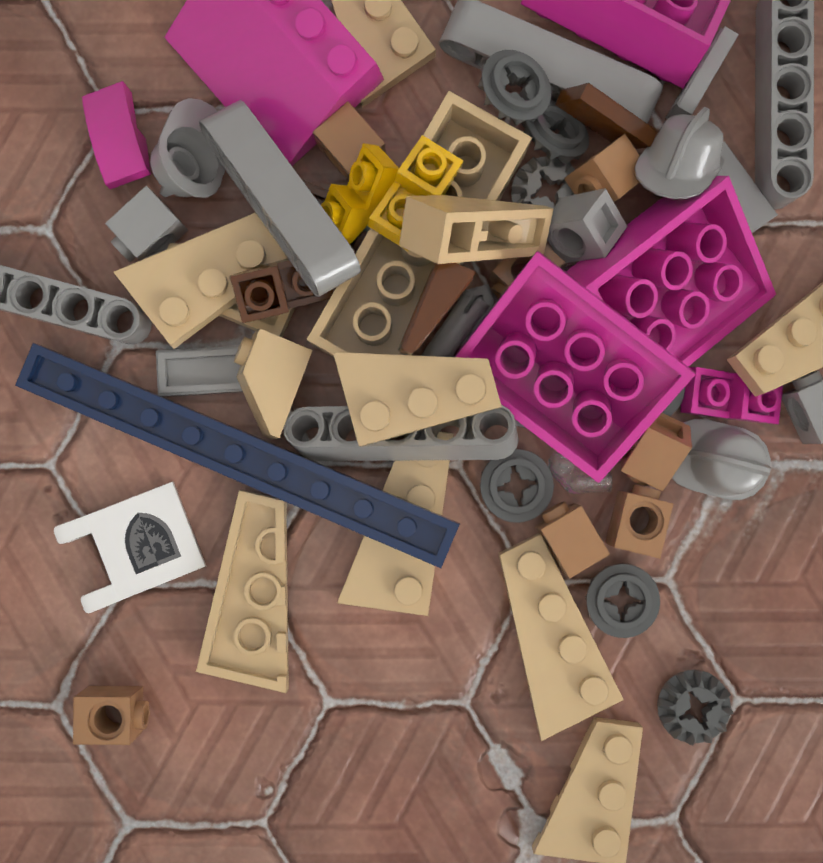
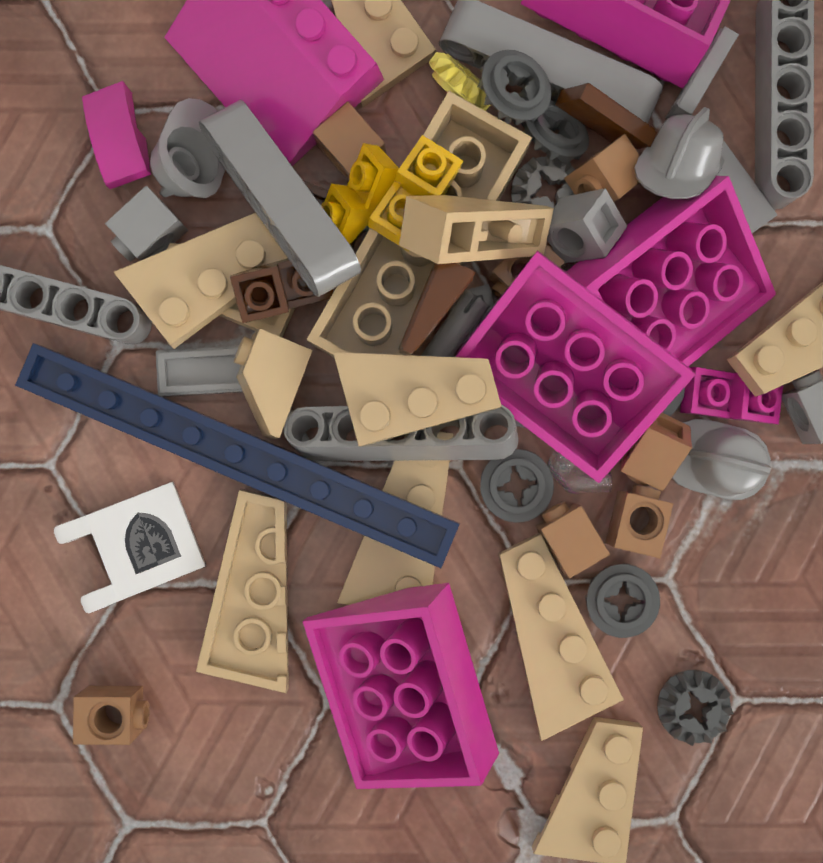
none -> dark pink slope [302,583,499,789]
none -> light yellow gear [429,52,490,111]

